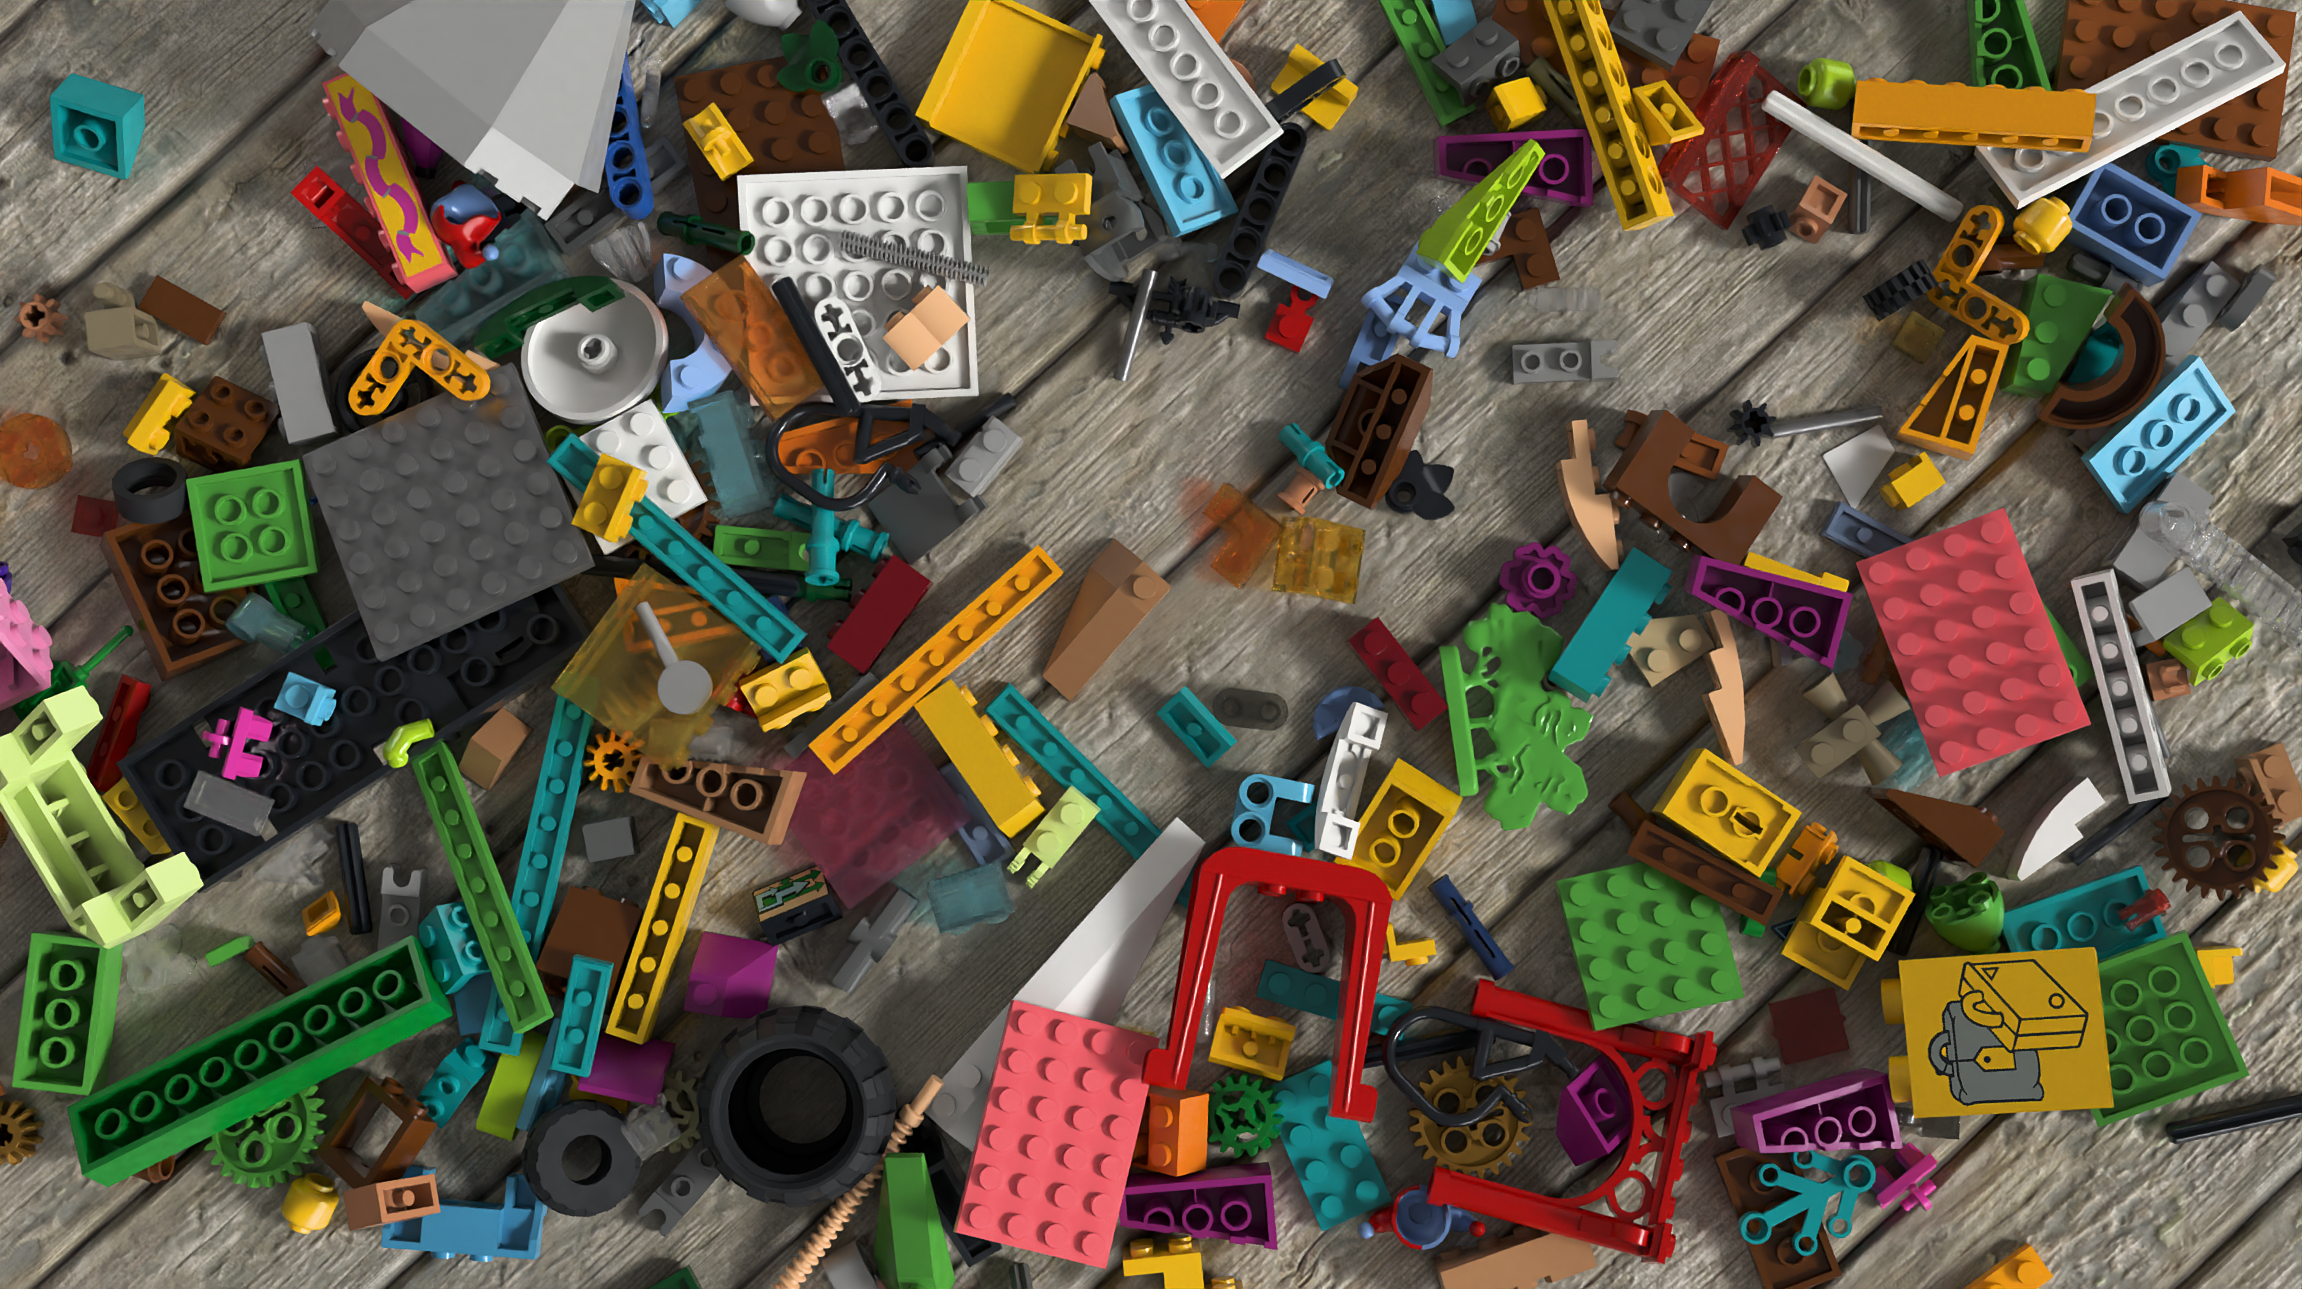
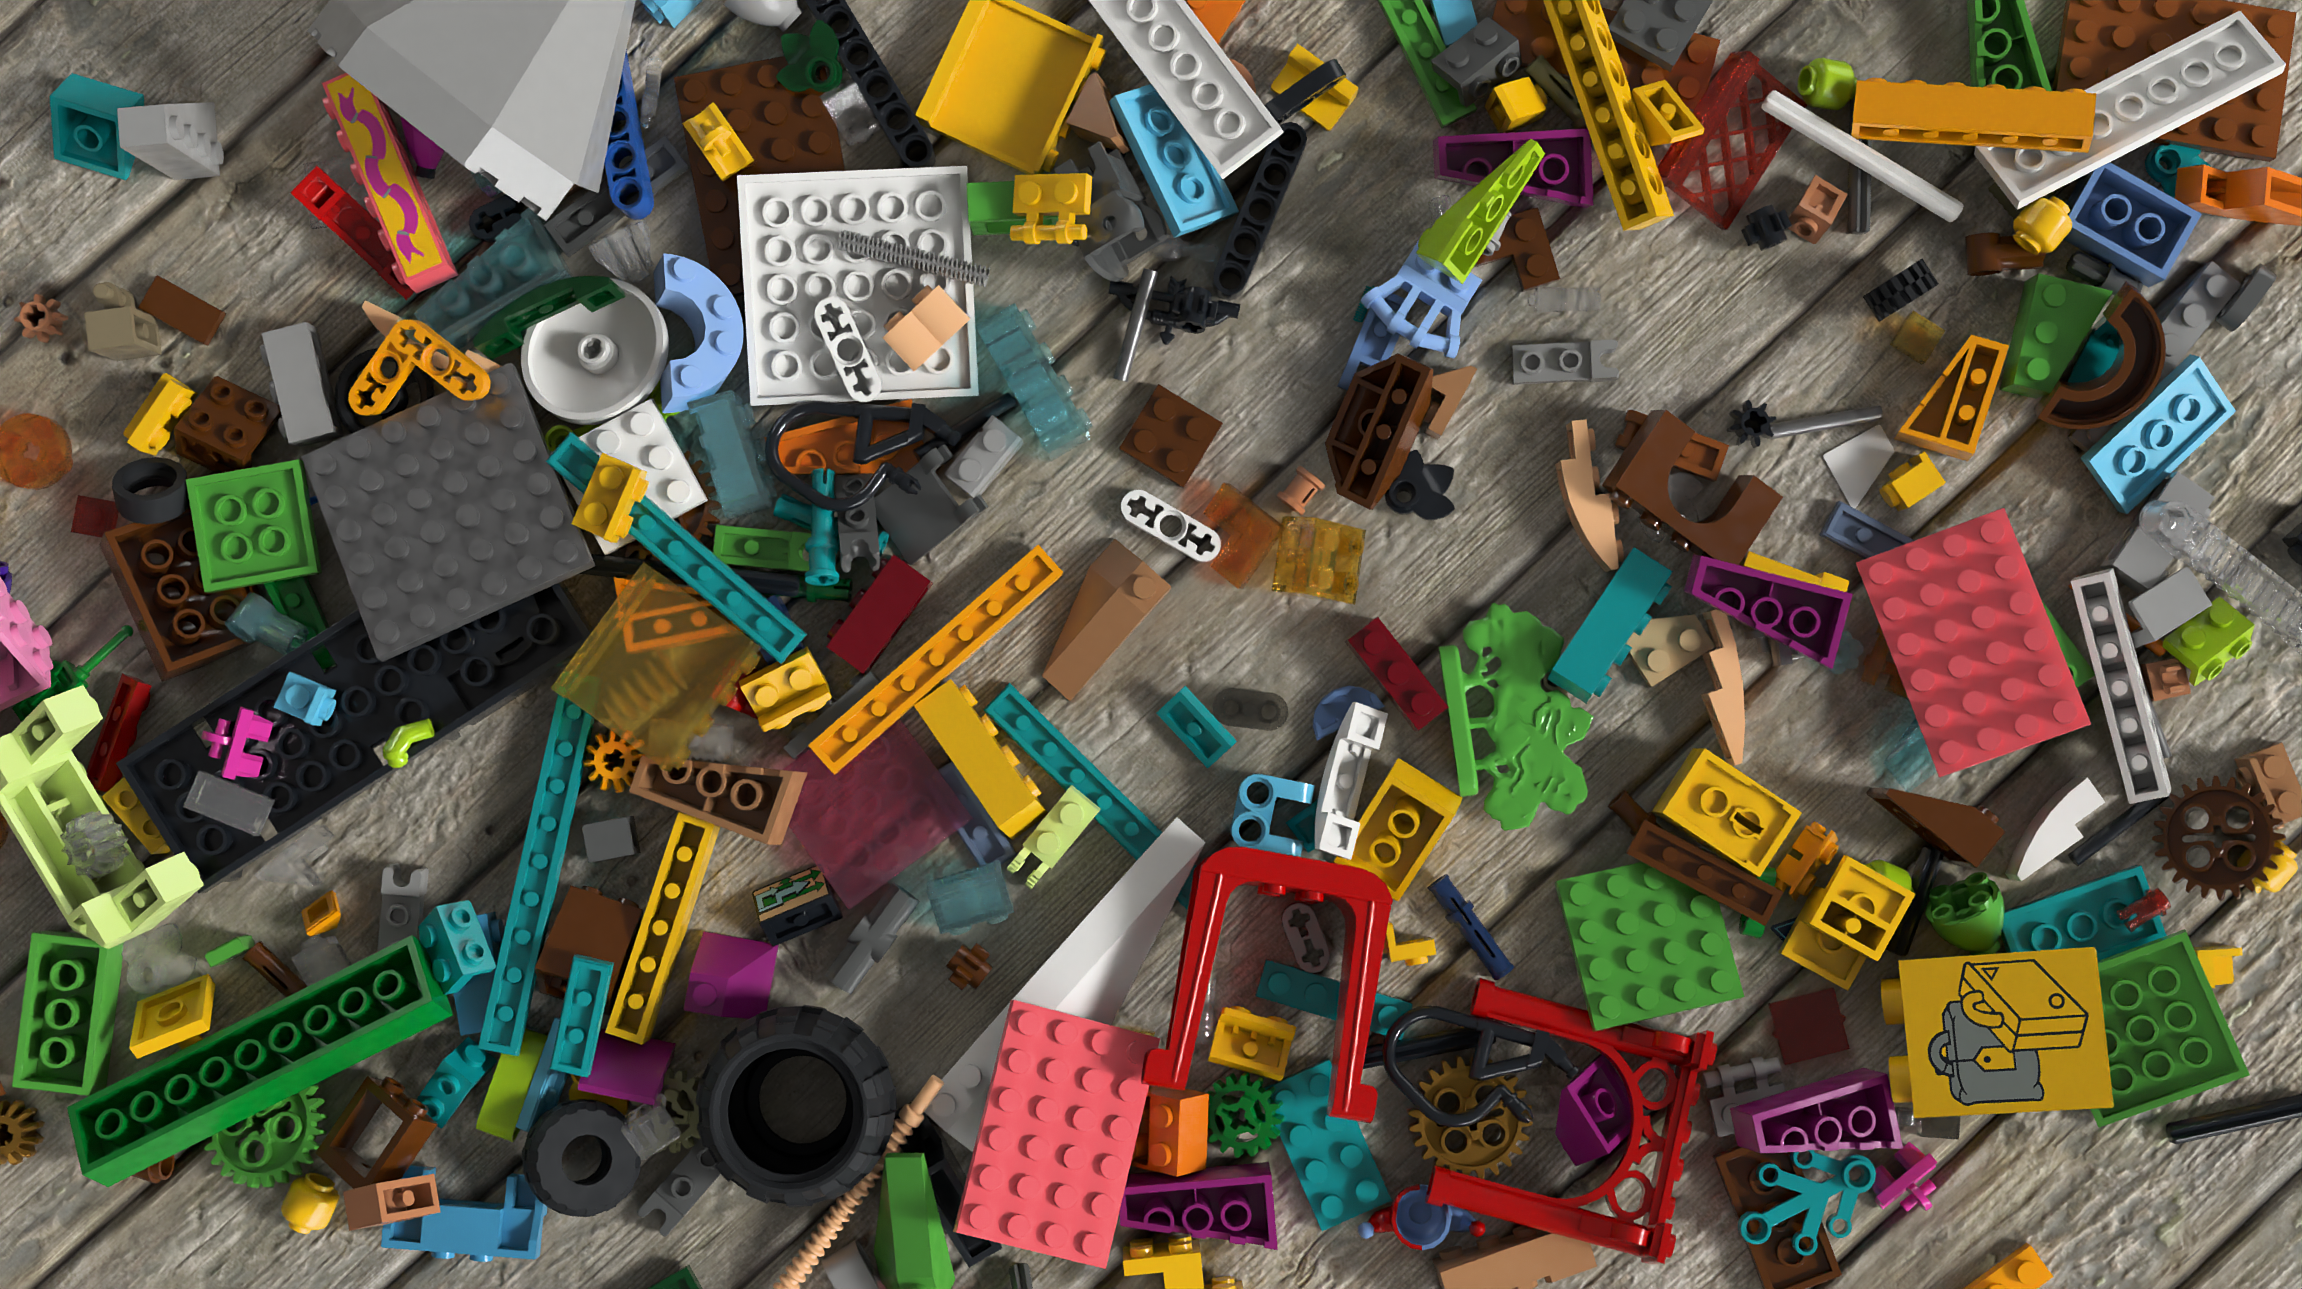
black axle [335,822,373,935] -> none
bright green plate [411,742,554,1034] -> none
piece [430,180,502,269] -> none
medium nougat slope [458,707,534,791] -> none
light grey piece [634,601,713,715] -> none
dark green pin [657,211,755,256] -> none
clear orange tile [679,255,825,423] -> none
black axle [772,276,861,417] -> none
light blue tile [1257,248,1334,299] -> none
red plate [1264,285,1319,354] -> none
teal pin [1278,423,1345,489] -> none
magenta plant [1498,542,1577,620] -> none
dark tan brick [1794,671,1911,785] -> none
light orange beam [1926,205,2030,345] -> none
none -> clear gear [60,811,129,879]
none -> light grey wedge [117,102,224,180]
none -> yellow tile [129,974,216,1059]
none -> dark grey plate [834,473,880,573]
none -> reddish brown gear [945,943,993,990]
none -> clear light blue wedge [975,303,1093,461]
none -> reddish brown plate [1119,384,1223,489]
none -> white beam [1121,490,1221,563]
none -> teal leg [1353,286,1375,322]
none -> medium nougat slope [1423,365,1477,440]

